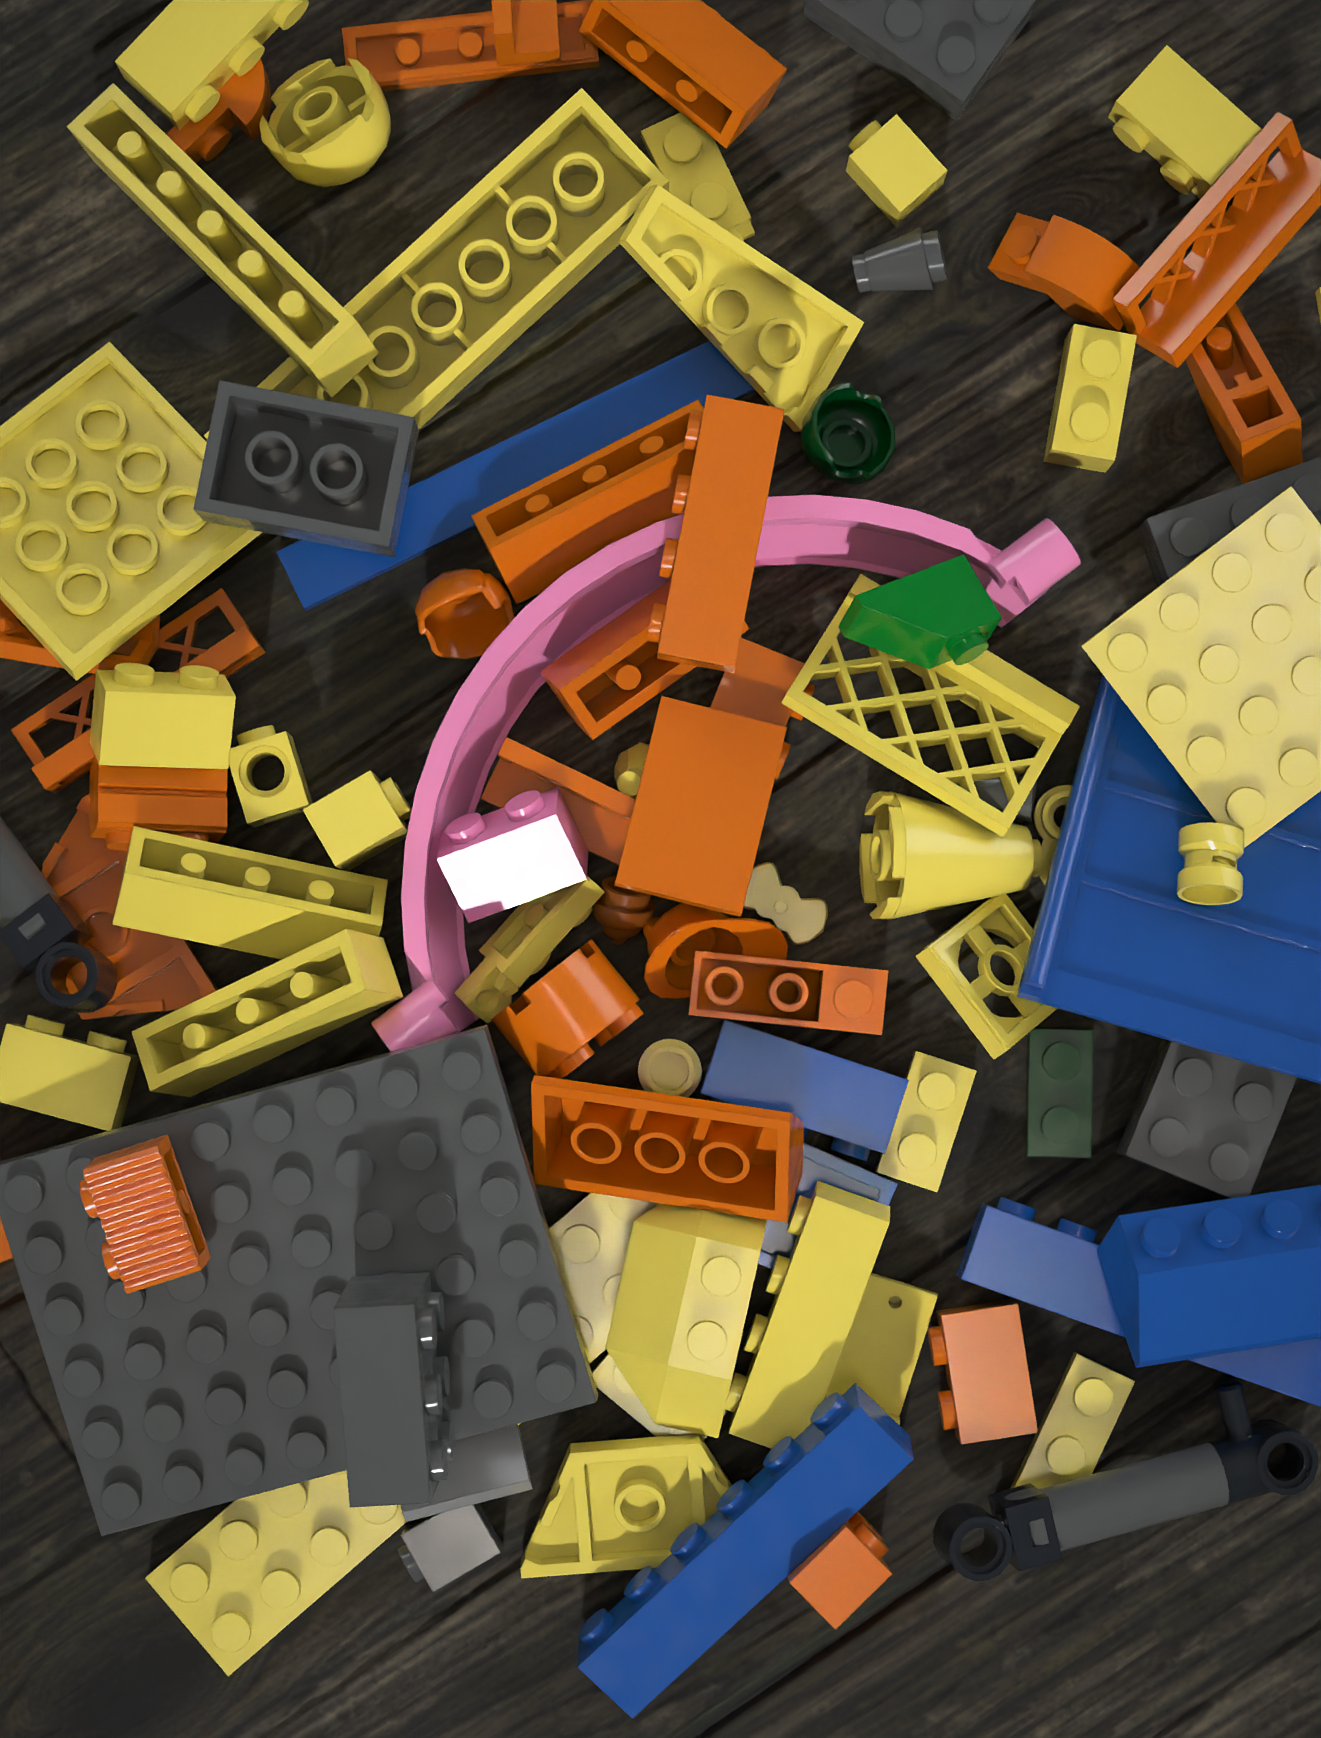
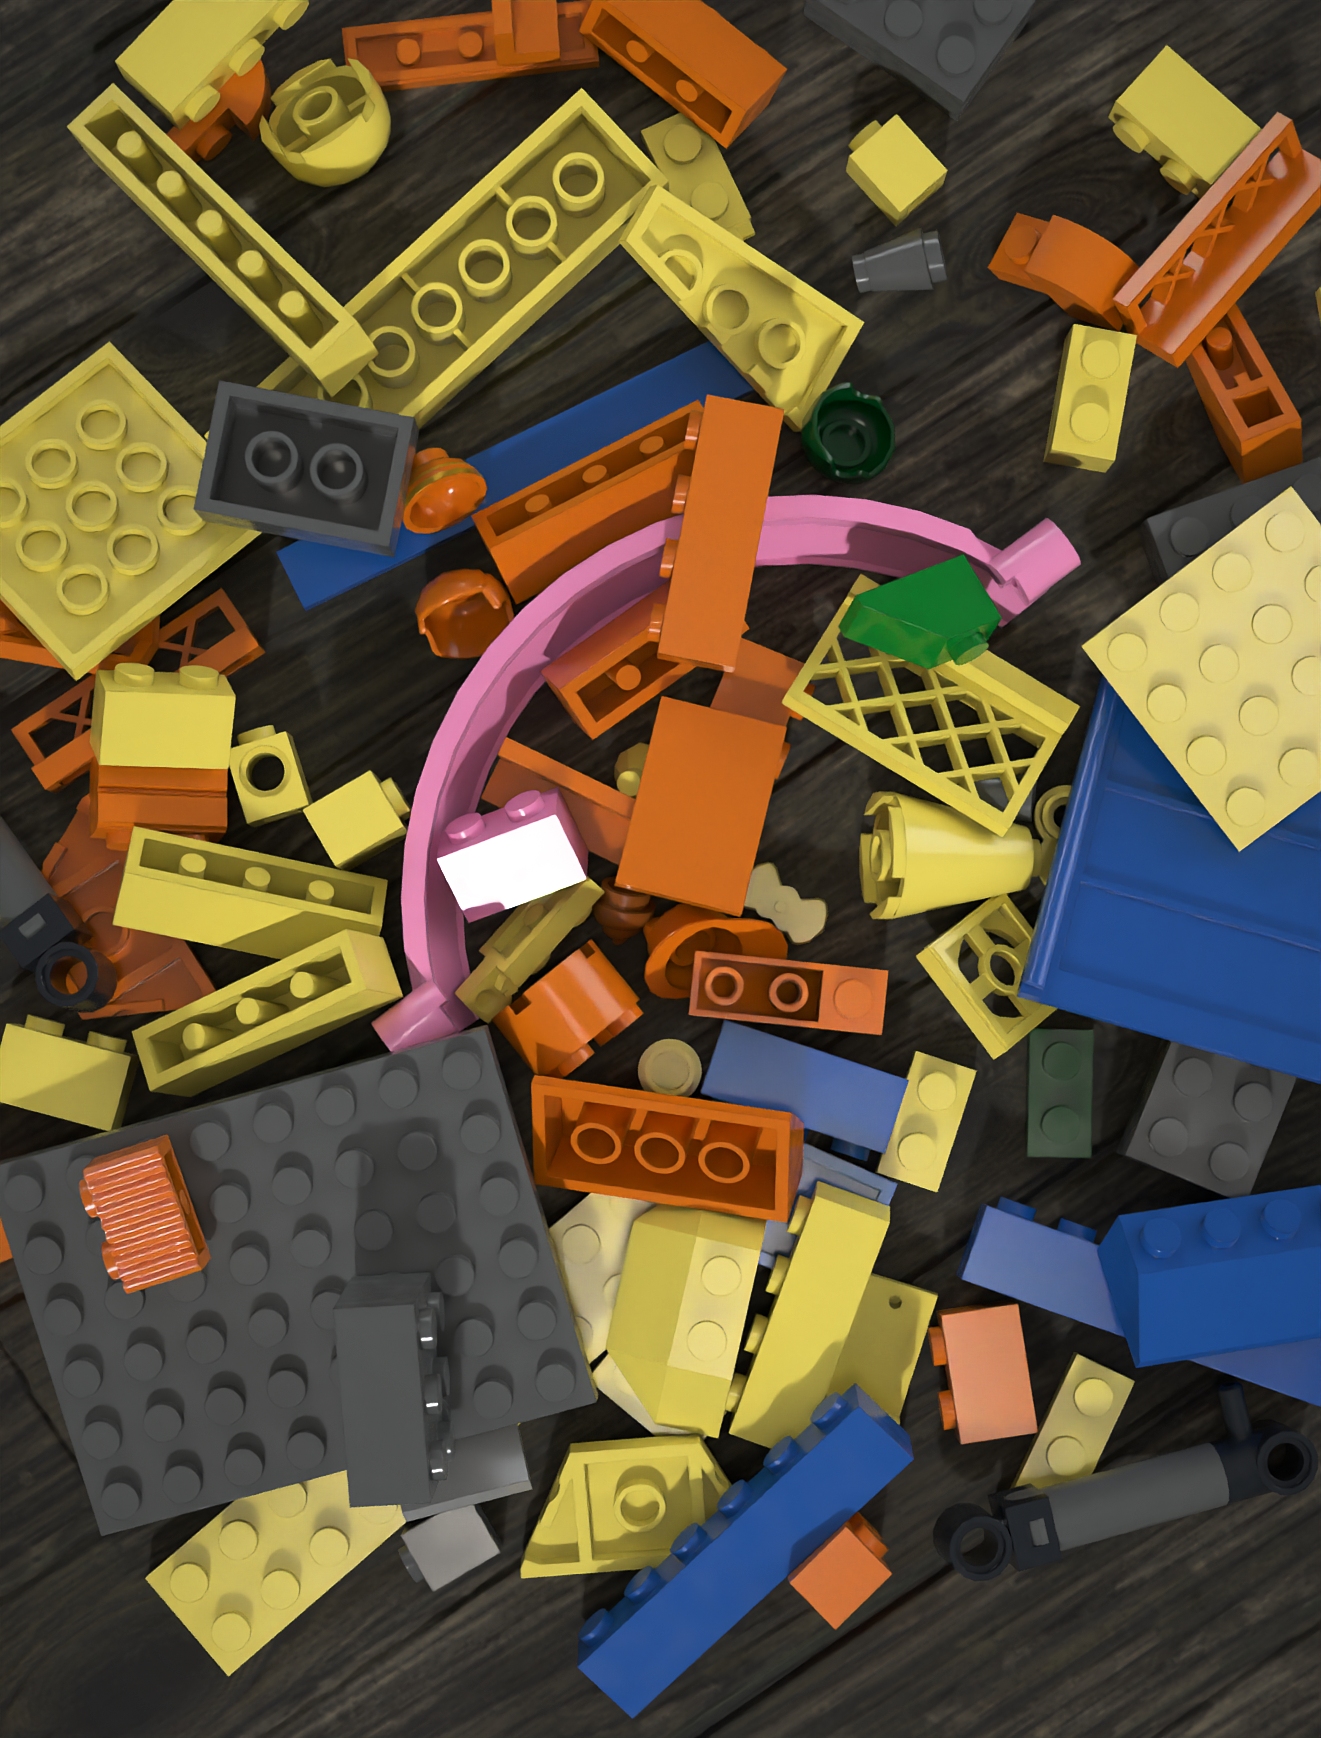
light yellow wheel [1177,822,1244,905] -> none
none -> orange piece [402,448,487,534]

